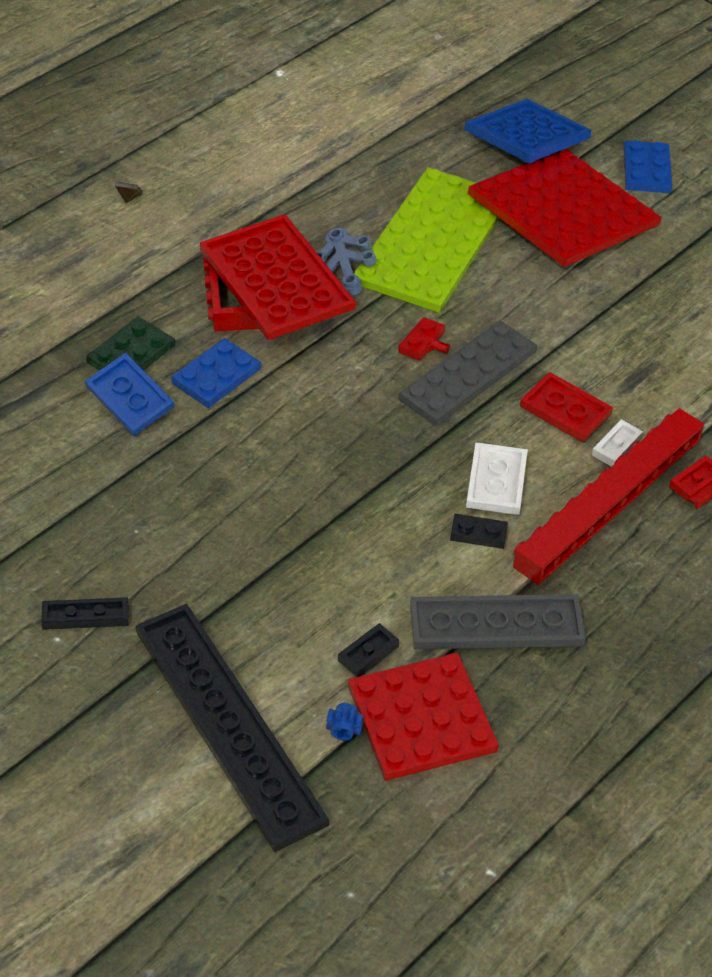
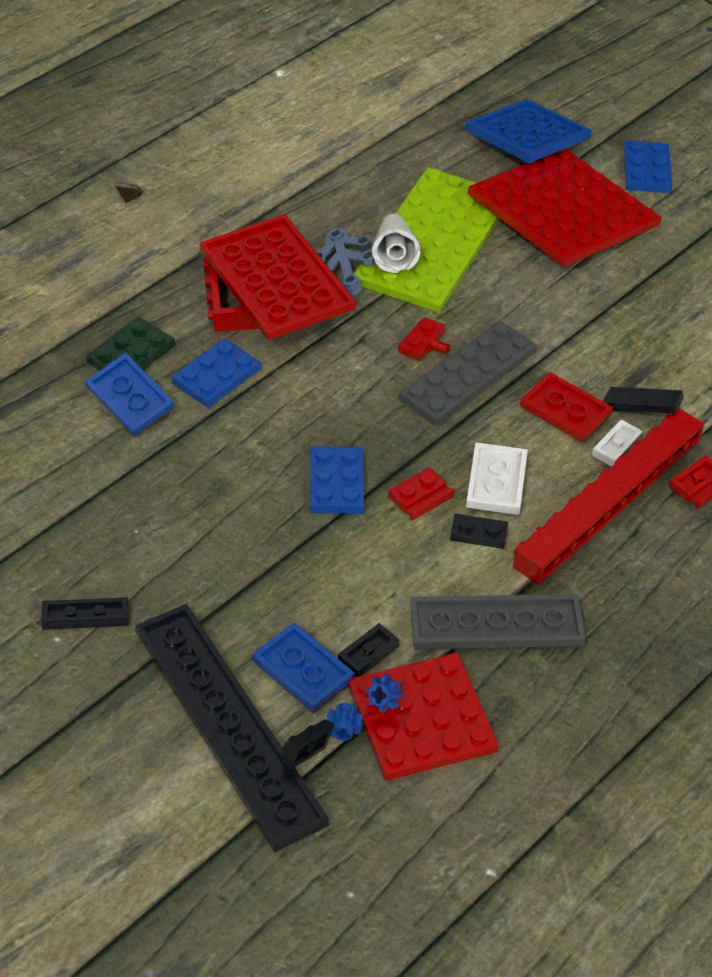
none -> blue plate [252,622,355,713]
none -> black plate [280,719,334,770]
none -> blue plate [310,446,364,514]
none -> blue gear [365,674,405,712]
none -> white cone [372,214,420,273]
none -> red plate [388,467,454,521]
none -> black tile [603,387,684,414]

